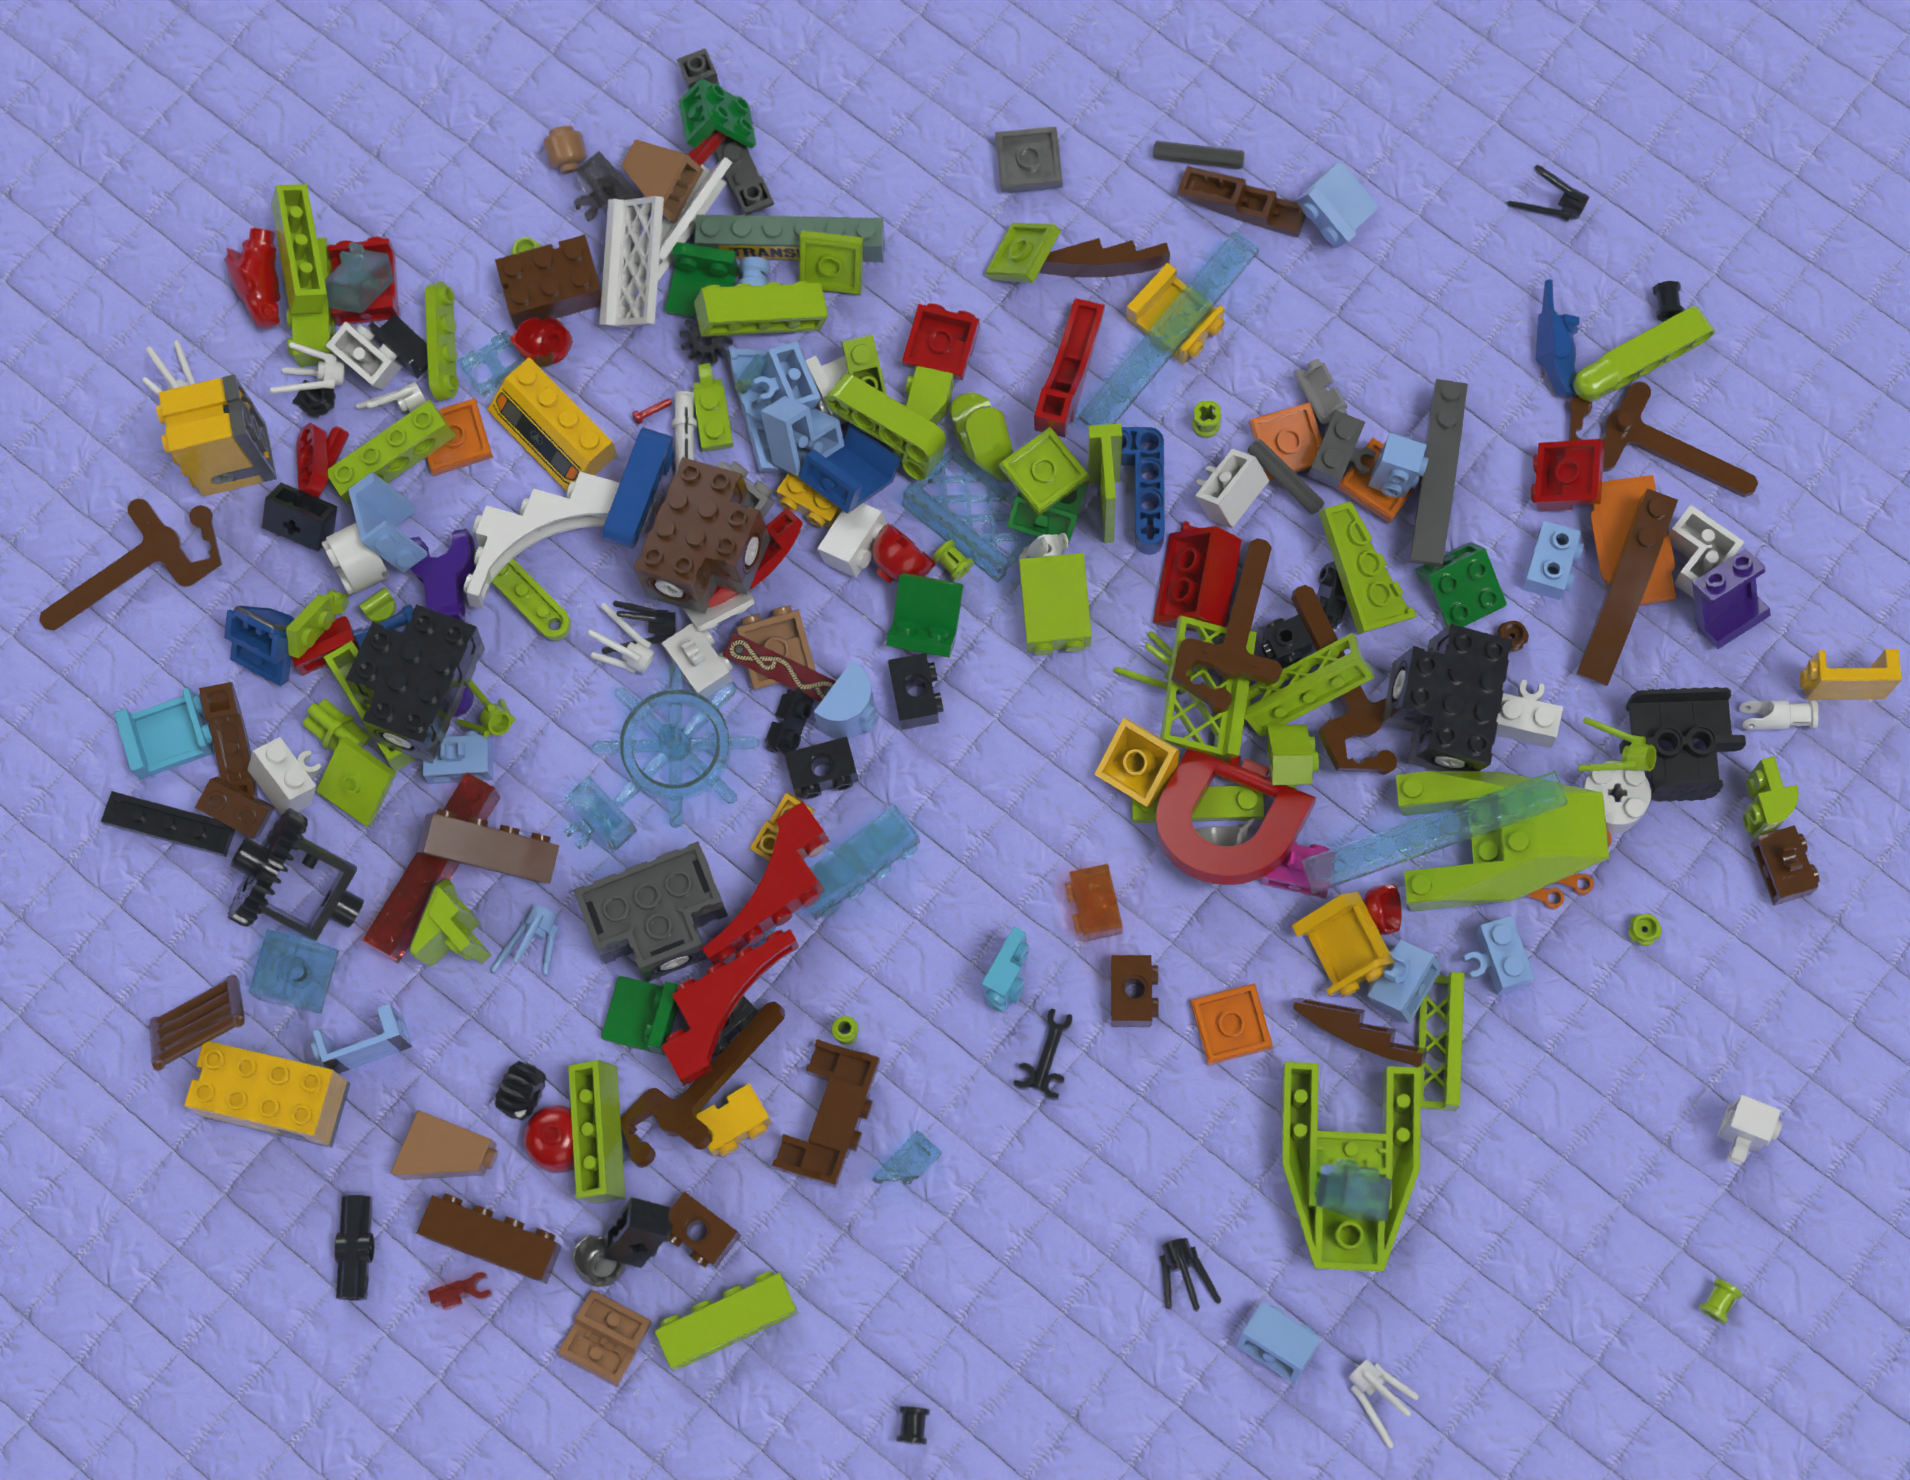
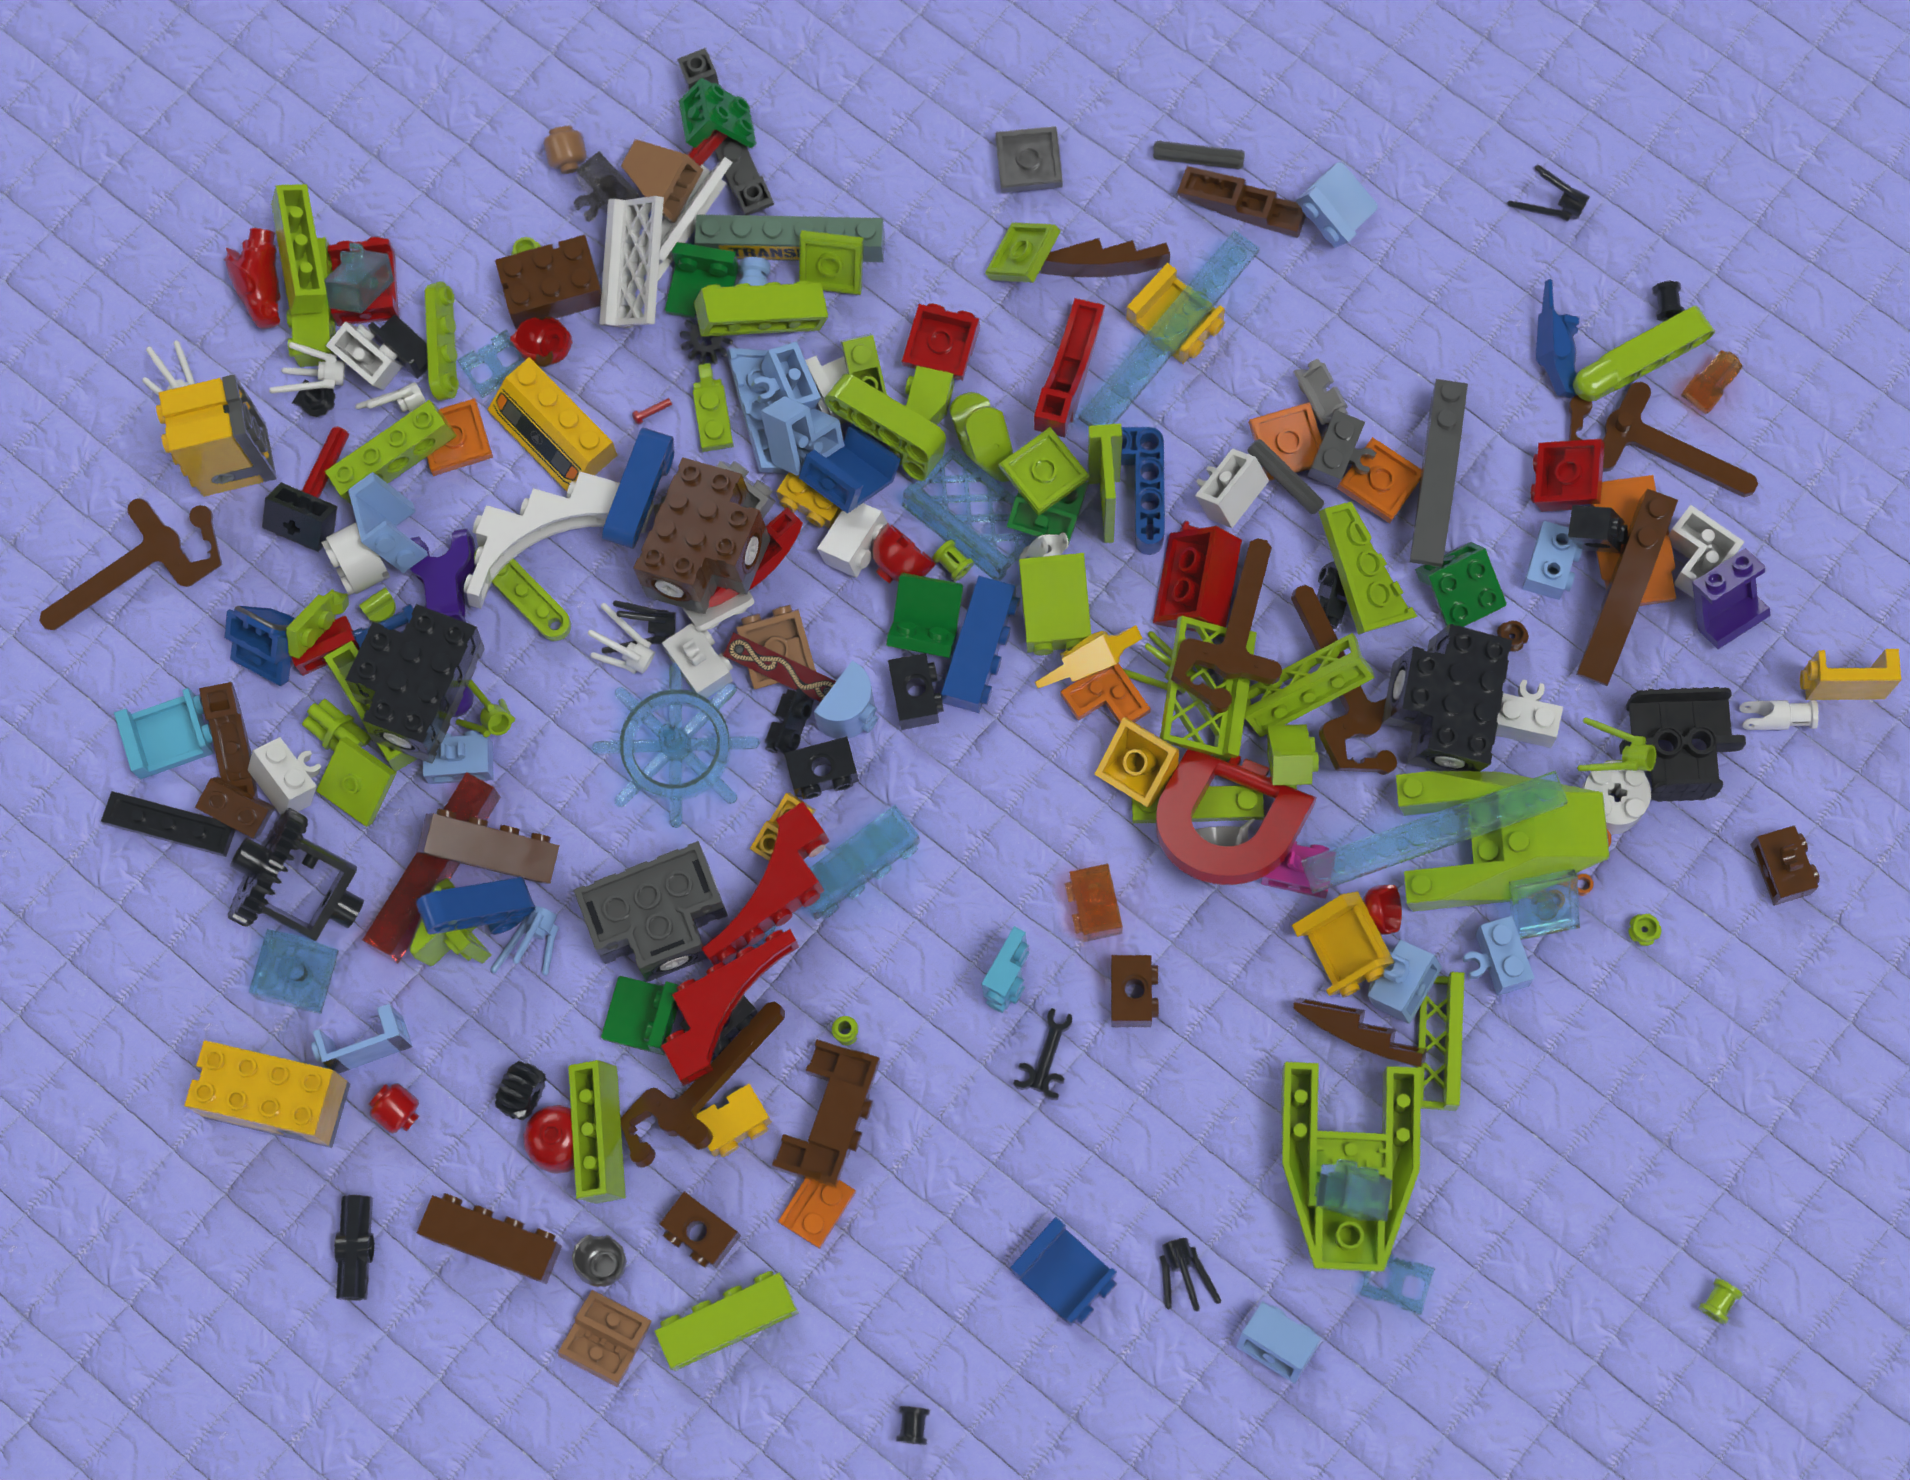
reddish brown bar [149,975,245,1071] -> none
red beam [297,423,328,497] -> none
medium nougat slope [391,1110,498,1180] -> none
clear red plate [428,1272,493,1310] -> none
clear light blue brick [564,776,637,853] -> none
black brick [603,1197,672,1268] -> none
white pin [672,391,697,475] -> none
clear light blue tile [735,353,767,395] -> none
clear light blue slope [872,1130,942,1184] -> none
orange tile [1190,983,1273,1066] -> none
lime bush [1192,400,1221,438] -> none
black brick [1260,614,1313,667] -> none
white plant [1349,1359,1419,1449] -> none
light blue brick [1368,433,1429,498] -> none
white brick [1717,1095,1783,1165] -> none
lime brick [1743,756,1798,841] -> none
none -> red head [368,1083,419,1133]
none -> blue beam [416,877,536,935]
none -> orange plate [778,1178,856,1249]
none -> blue brick [941,576,1020,713]
none -> blue panel [1010,1217,1117,1326]
none -> yellow animal [1034,625,1143,688]
none -> orange plate [1060,663,1151,724]
none -> clear light blue piece [1359,1254,1435,1315]
none -> clear light blue plate [1509,869,1580,940]
none -> black brick [1568,505,1628,553]
none -> clear orange piece [1681,350,1743,415]

